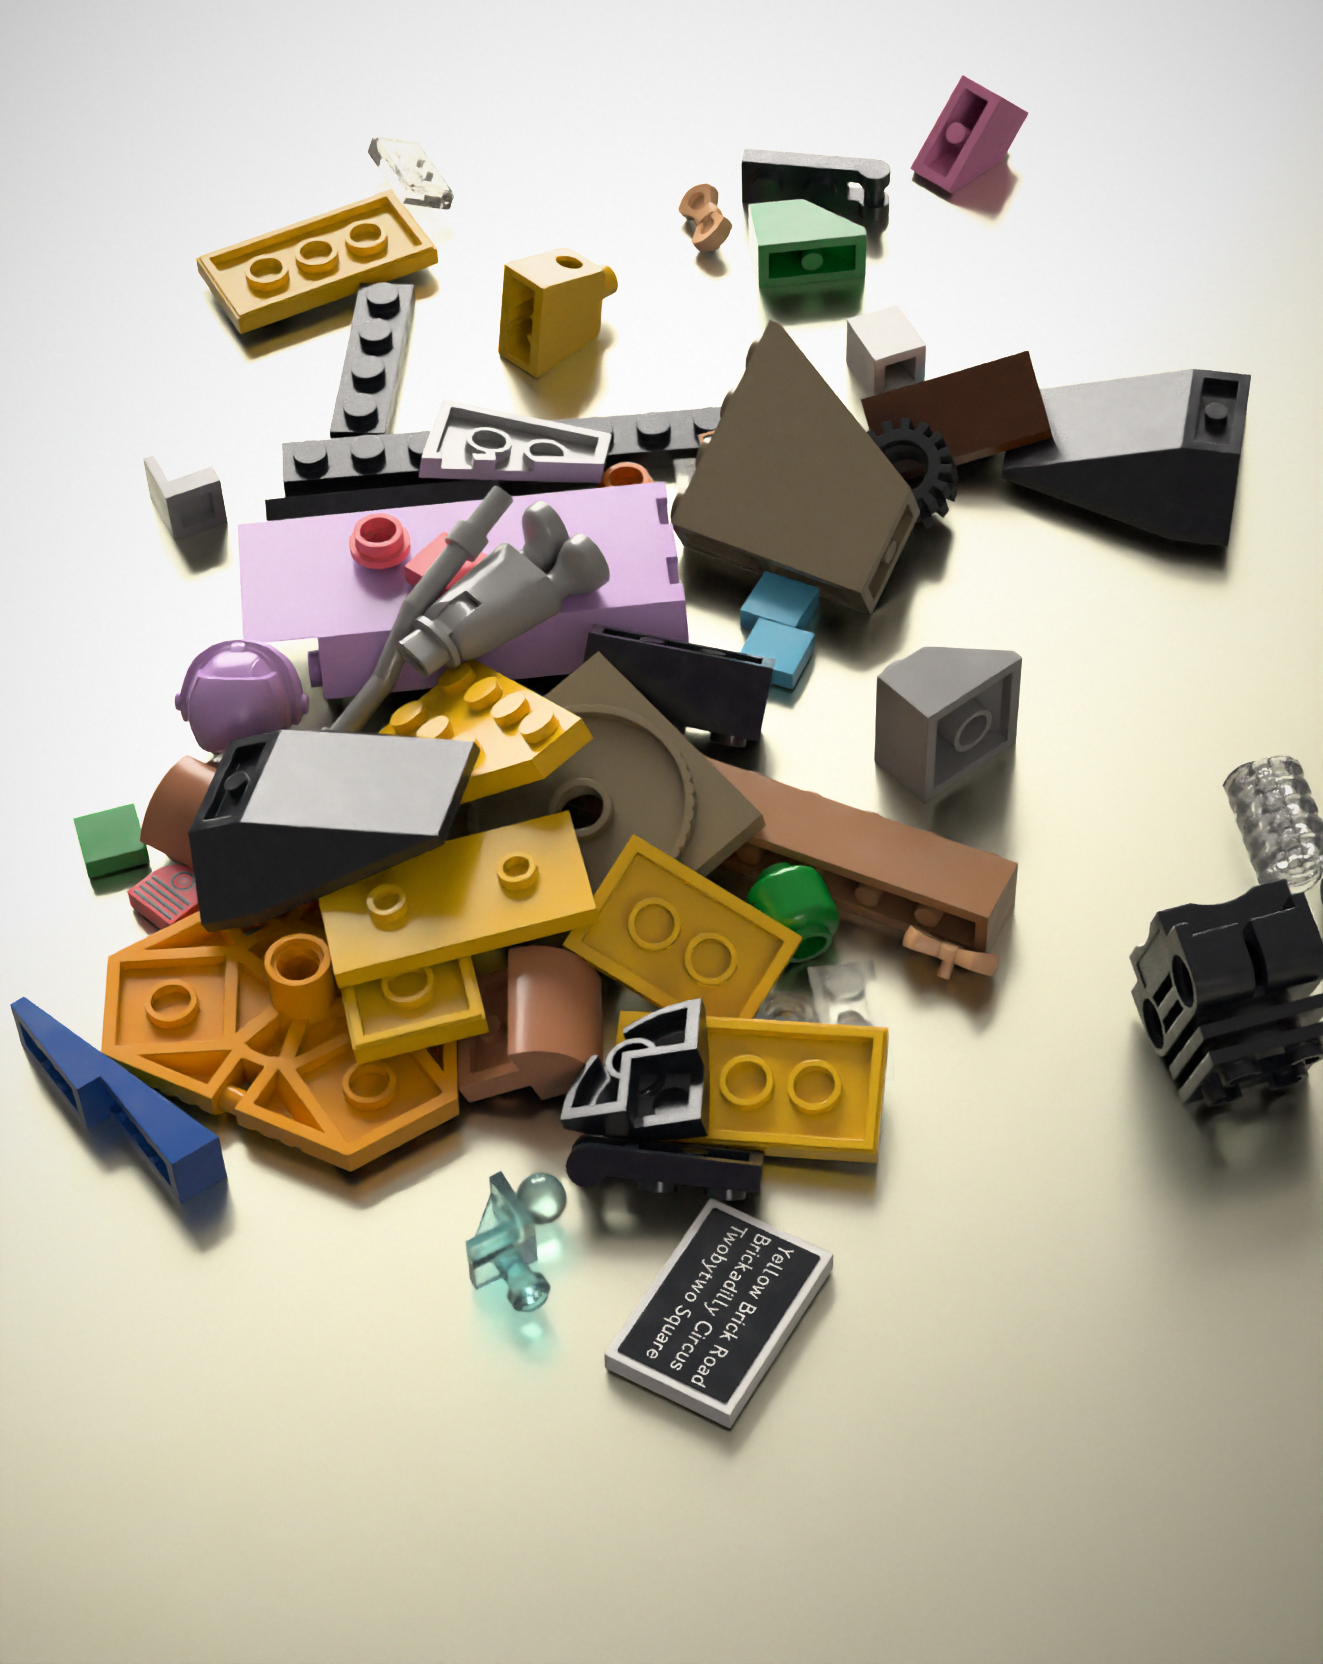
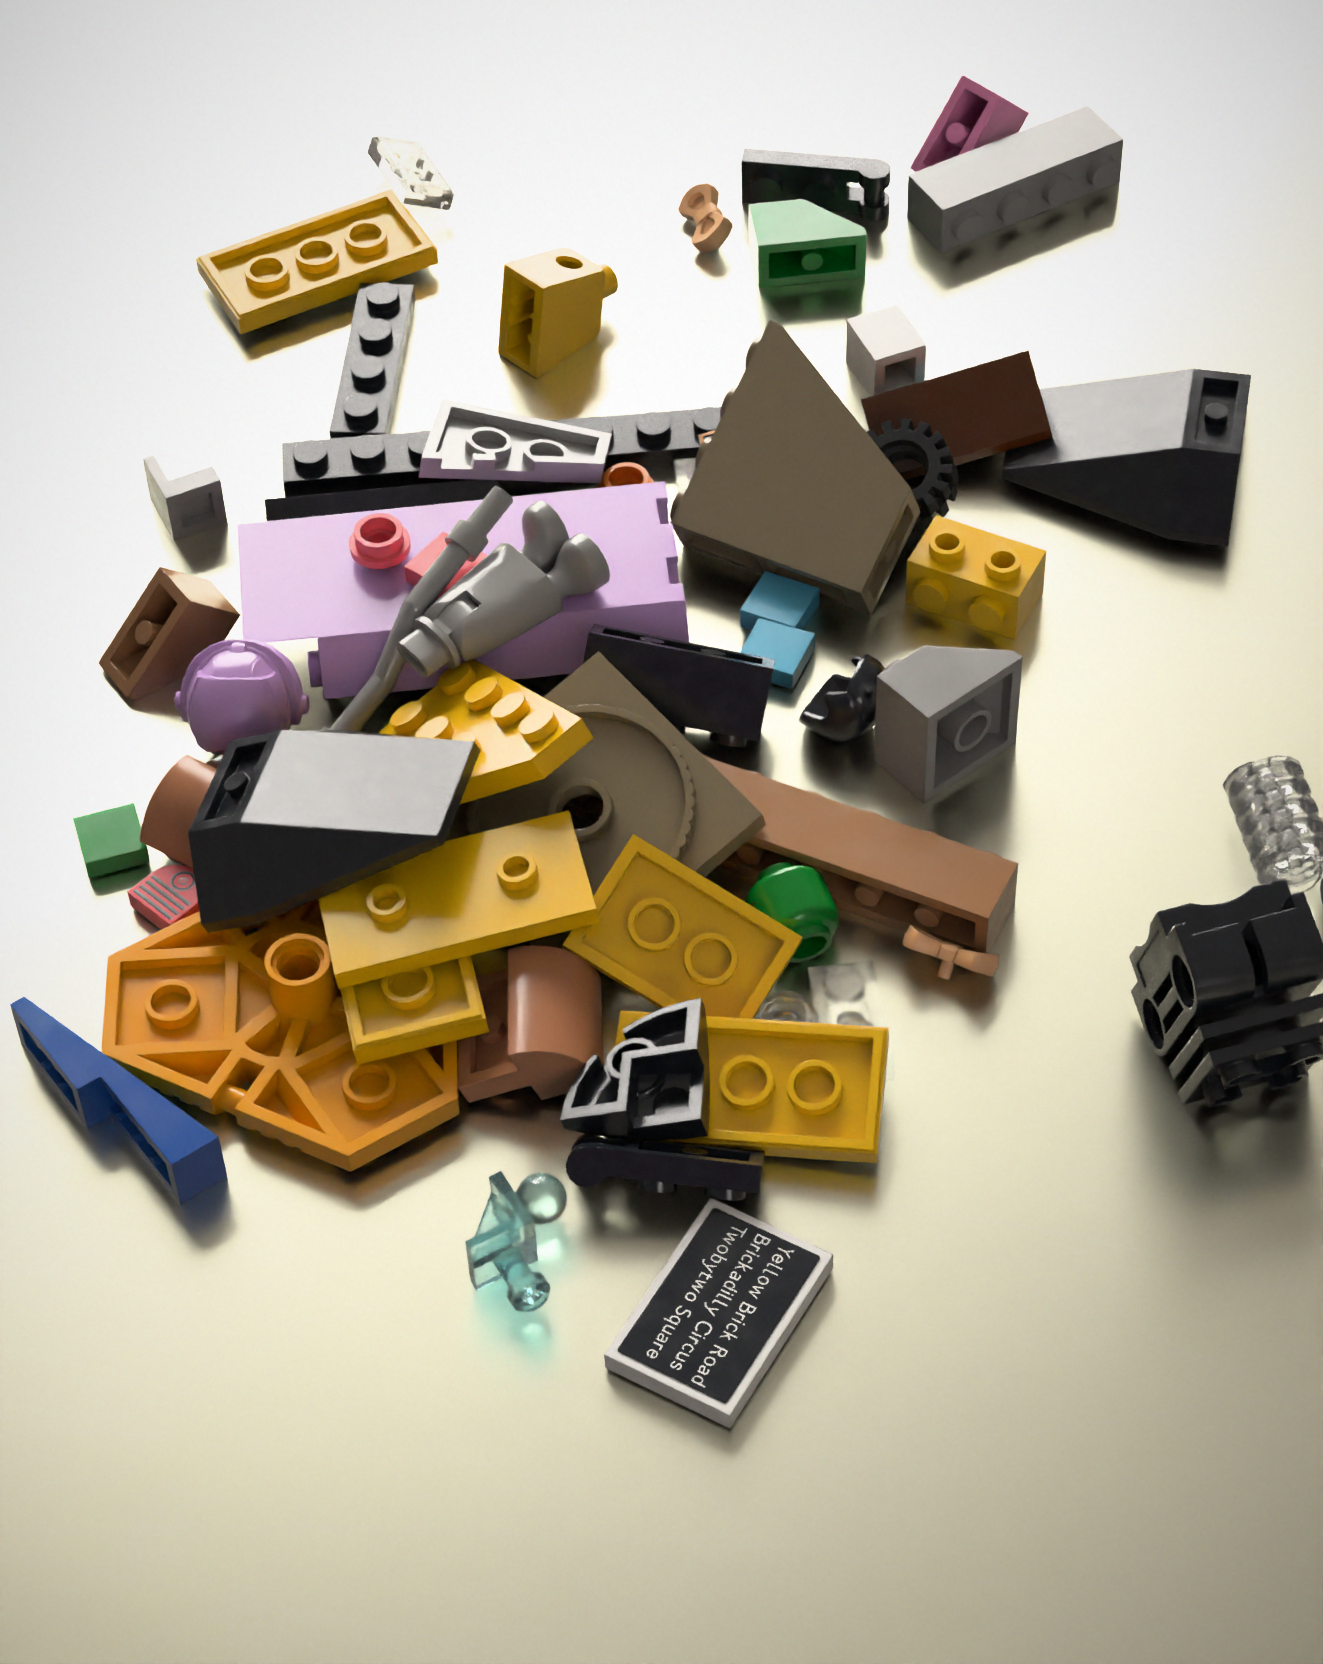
none -> medium nougat slope [98,566,241,700]
none -> black hair [798,654,885,743]
none -> yellow brick [905,515,1047,639]
none -> light grey brick [907,105,1124,253]

